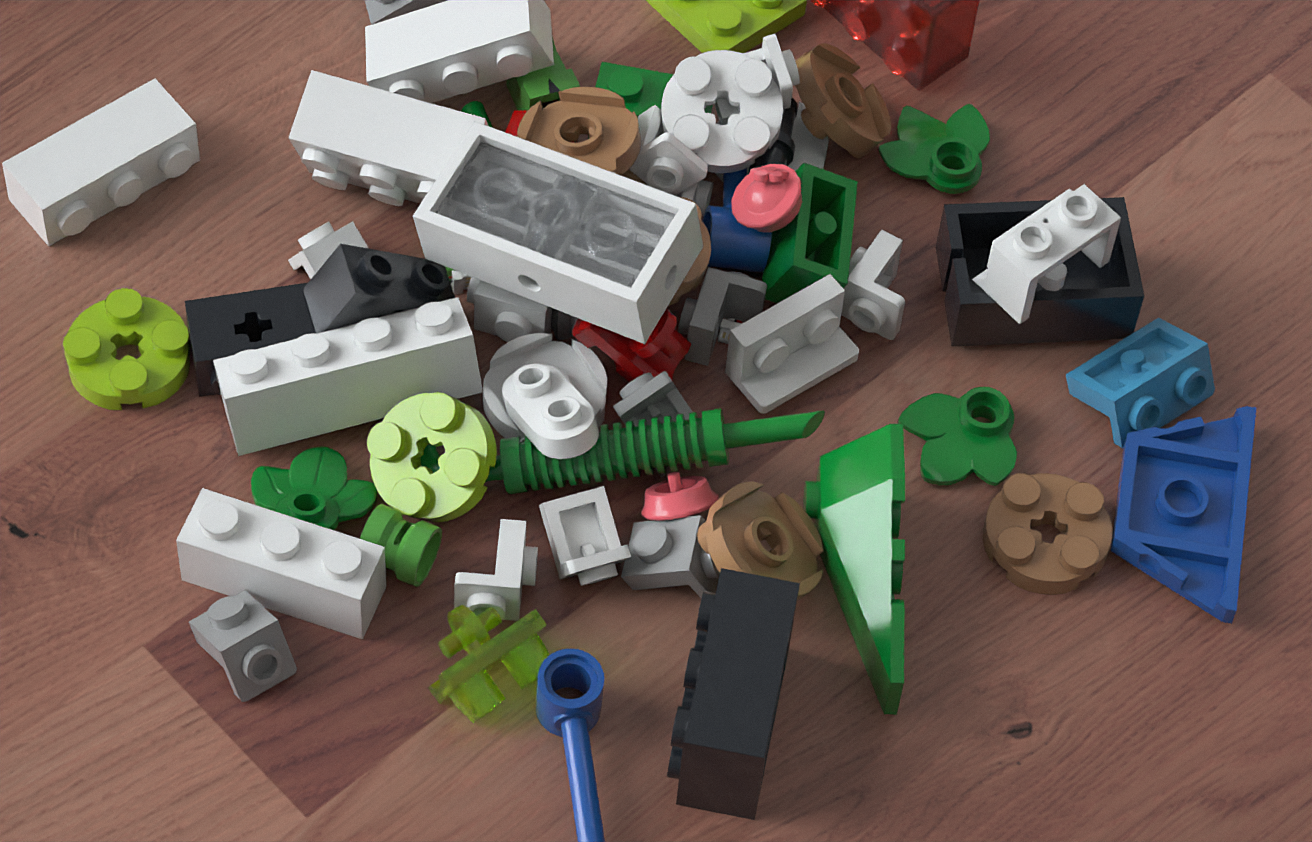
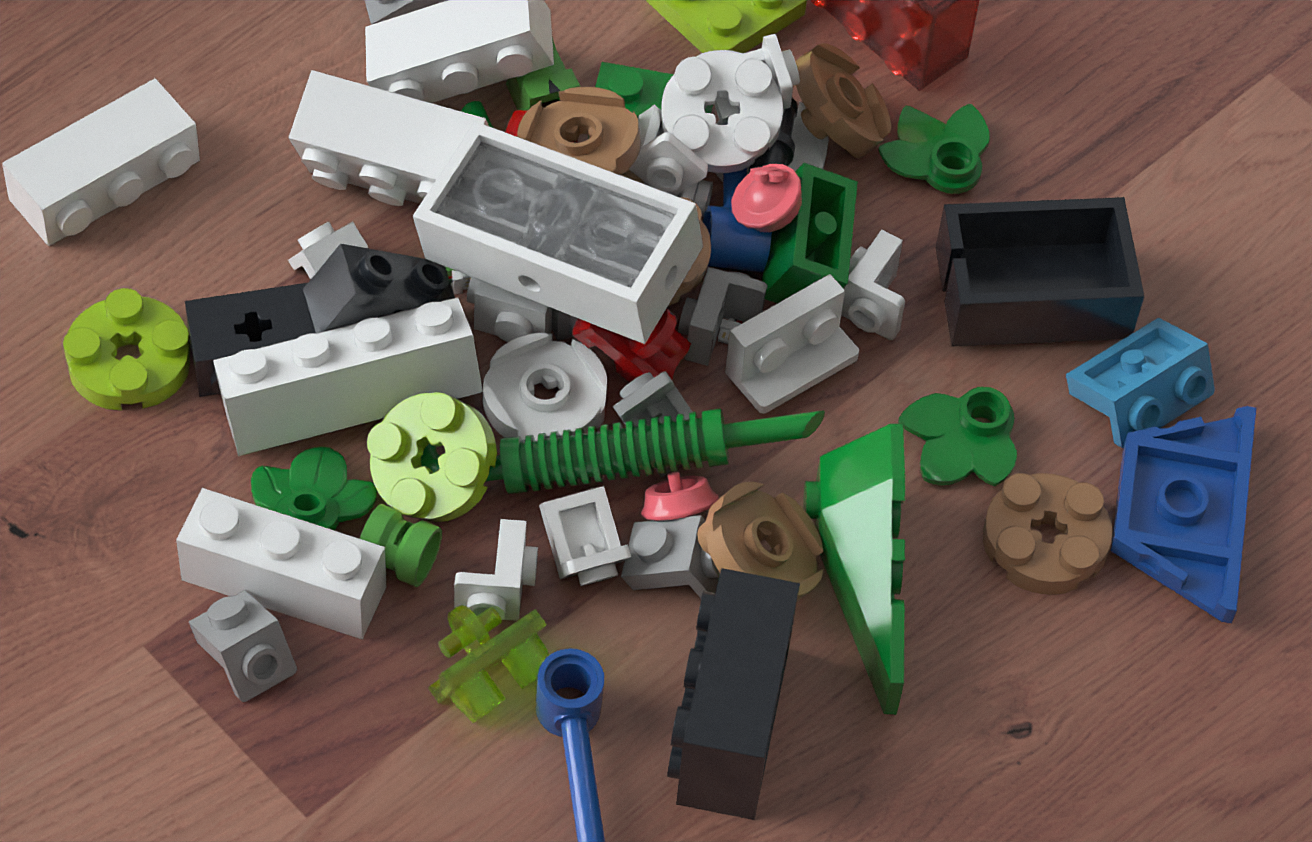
white plate [502,364,599,459] -> none
white window [972,184,1121,324] -> none

